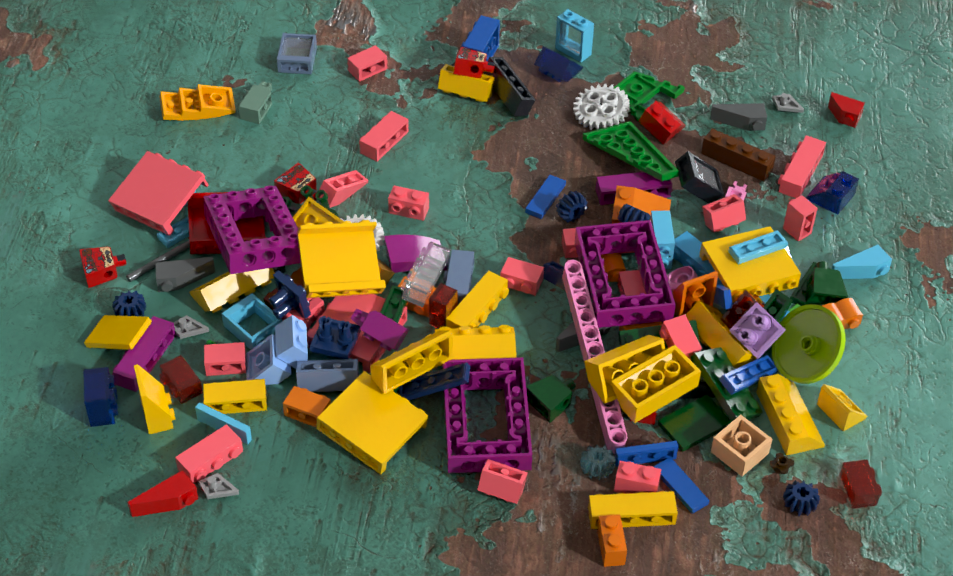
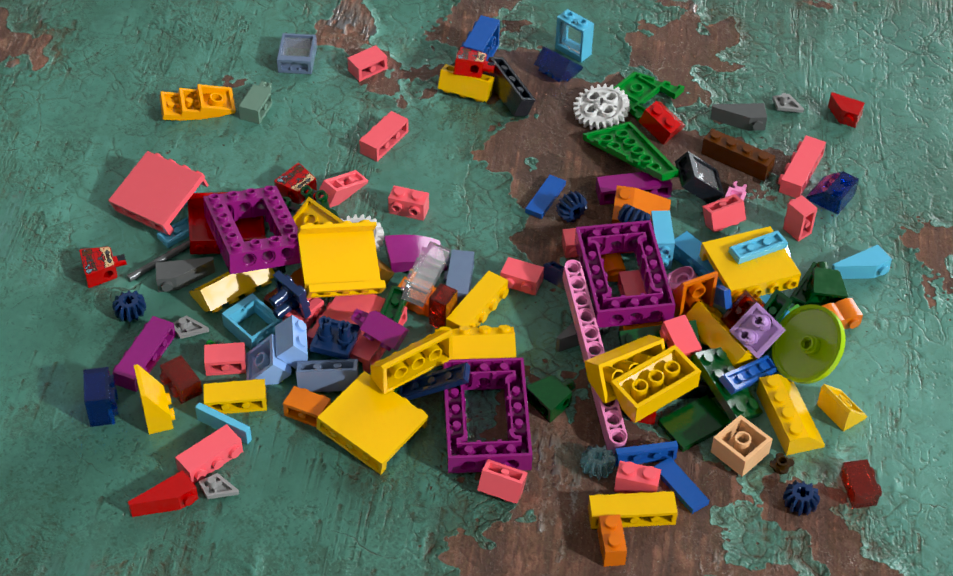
yellow tile [84,315,152,350] -> none

